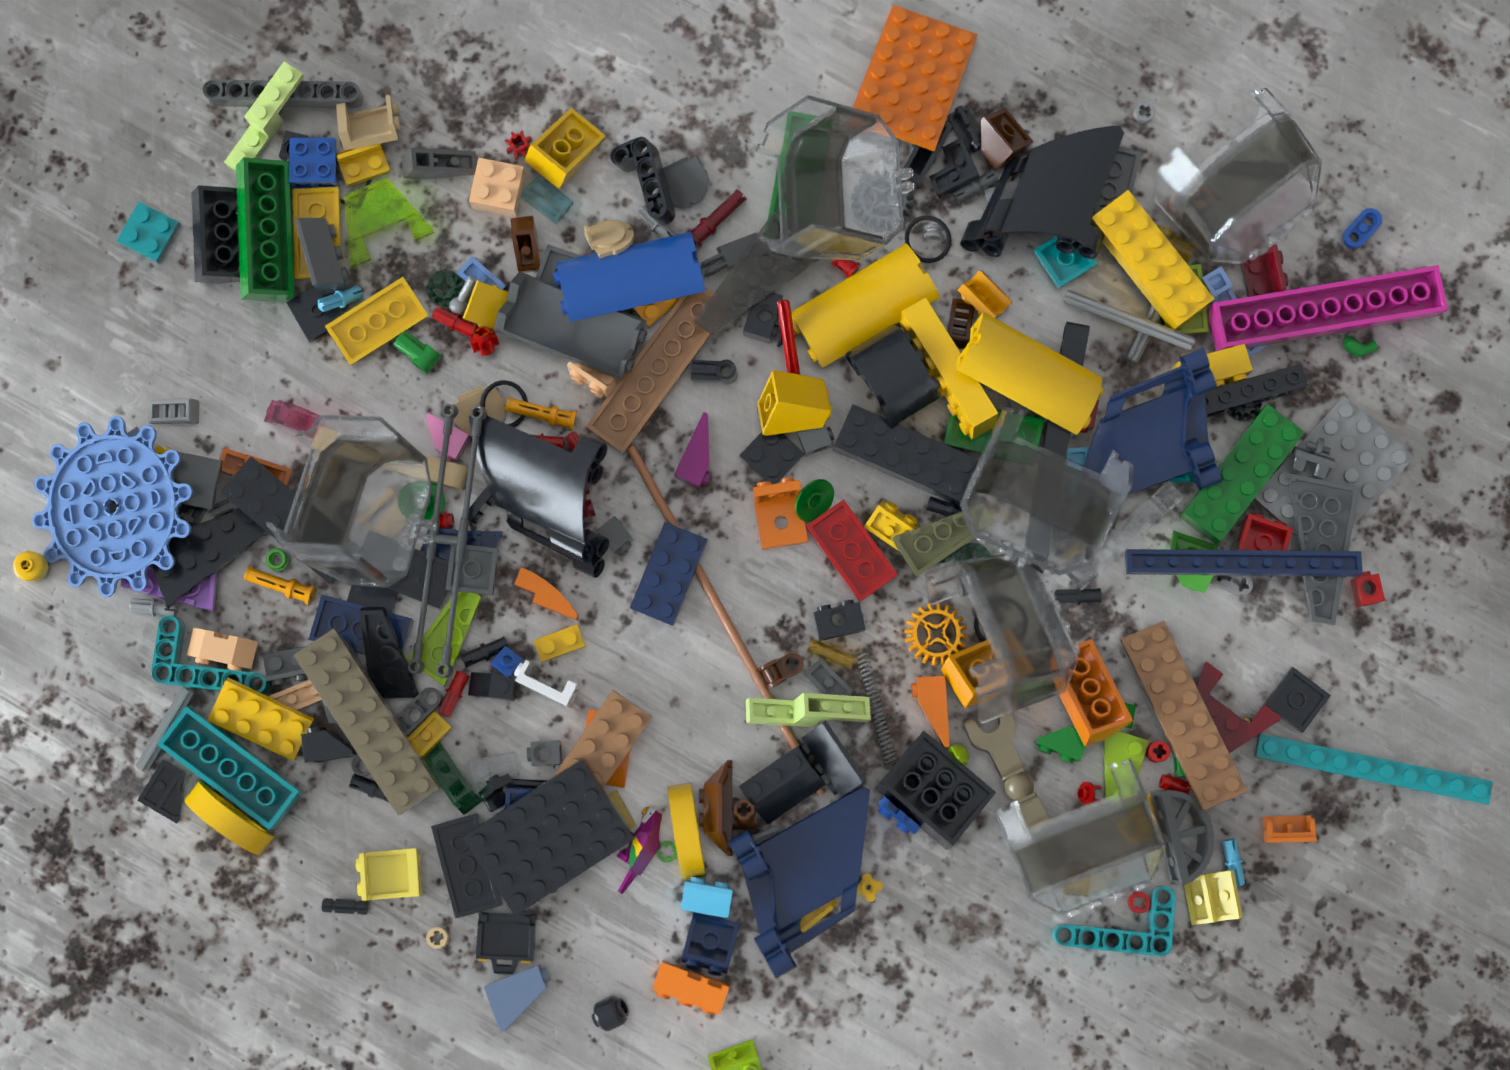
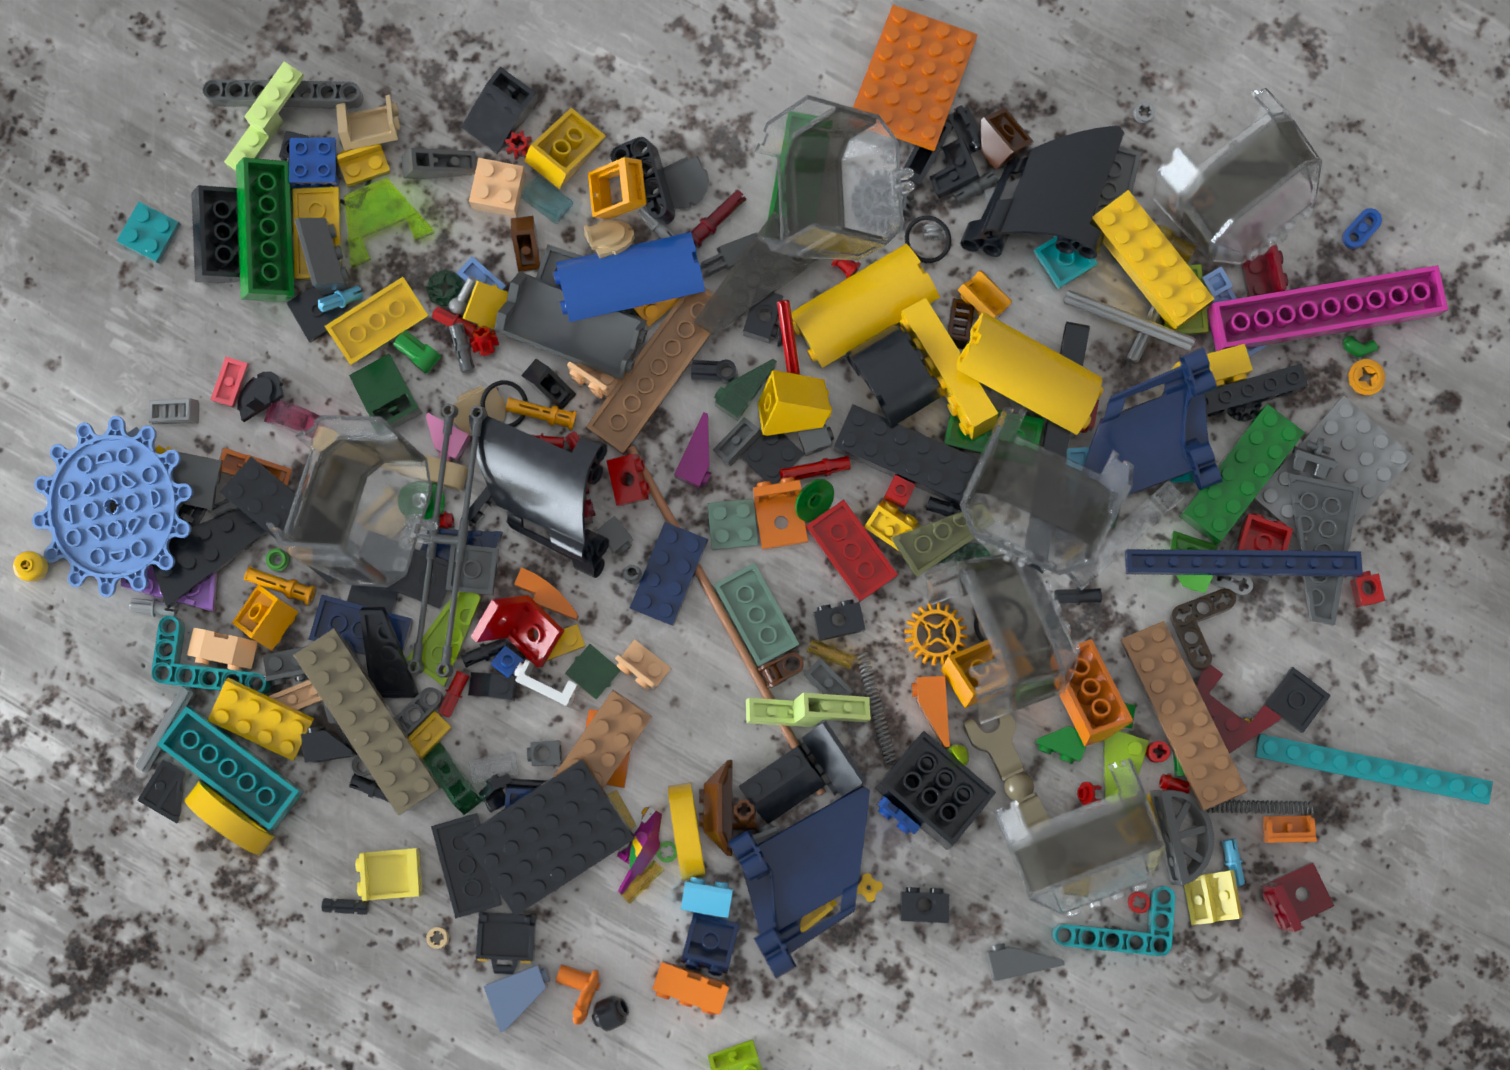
none -> coral plate [210,356,249,408]
none -> light orange slope [232,585,299,651]
none -> black piece [237,372,284,422]
none -> dark green slope [349,353,422,435]
none -> dark grey pin [449,323,475,371]
none -> black slope [461,66,539,154]
none -> red bracket [471,595,565,668]
none -> black slope [521,359,576,410]
none -> orange piece [555,964,601,1025]
none -> clear green piece [565,644,621,700]
none -> light orange window [588,157,646,220]
none -> red brick [606,454,650,506]
none -> light nougat bracket [615,639,672,691]
none -> clear yellow pin [620,860,664,904]
none -> dark grey pin [623,564,642,585]
none -> sand green plate [707,499,758,550]
none -> dark grey plate [713,417,762,467]
none -> clear green slope [714,359,777,422]
none -> sand green plate [714,562,800,667]
none -> red pin [780,455,851,480]
none -> red brick [883,475,916,509]
none -> black brick [899,887,949,923]
none -> dark grey slope [986,943,1065,981]
none -> dark brown beam [1170,588,1236,671]
none -> dark grey piece [1207,800,1314,815]
none -> dark red bracket [1260,862,1334,932]
none -> light orange gear [1347,359,1385,396]

